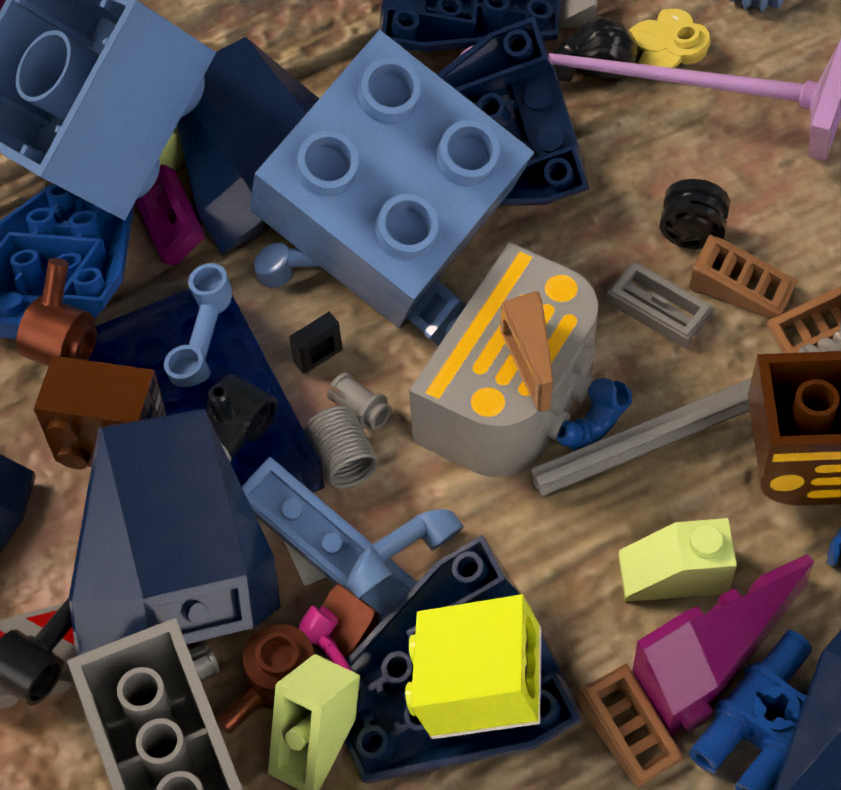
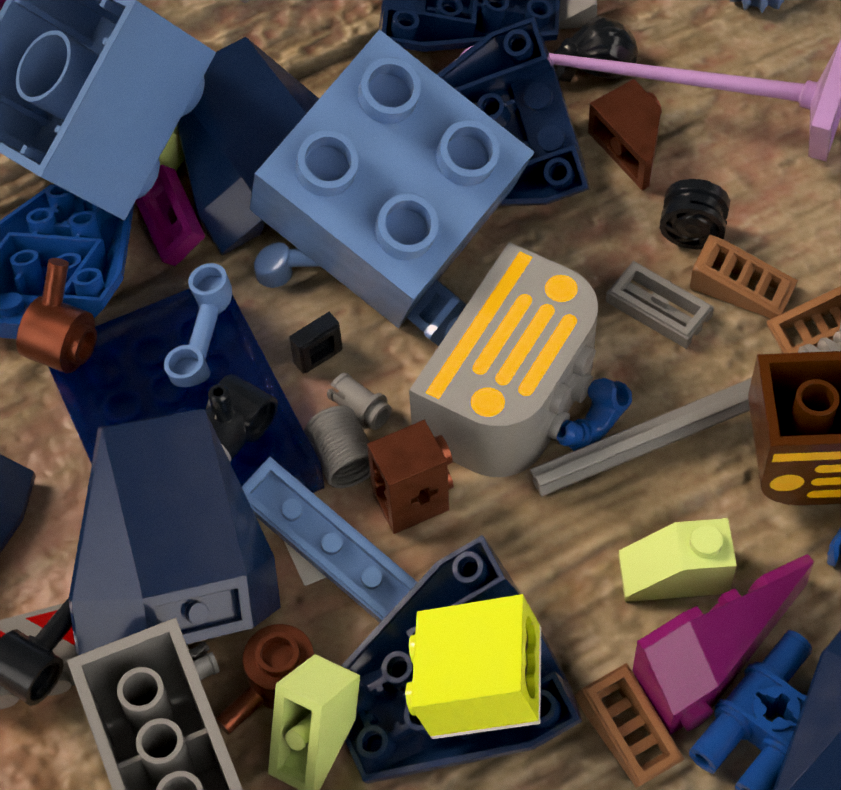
reddish brown brick [34,355,167,470] -> none
dark pink hand [299,606,353,672] -> none
copper slope [320,583,379,659] -> none
medium blue bar [347,509,465,600] -> none
medium nougat slope [500,291,553,412] -> none
light yellow plate [629,9,711,68] -> none
none -> copper brick [367,419,454,534]
none -> copper slope [588,79,662,191]

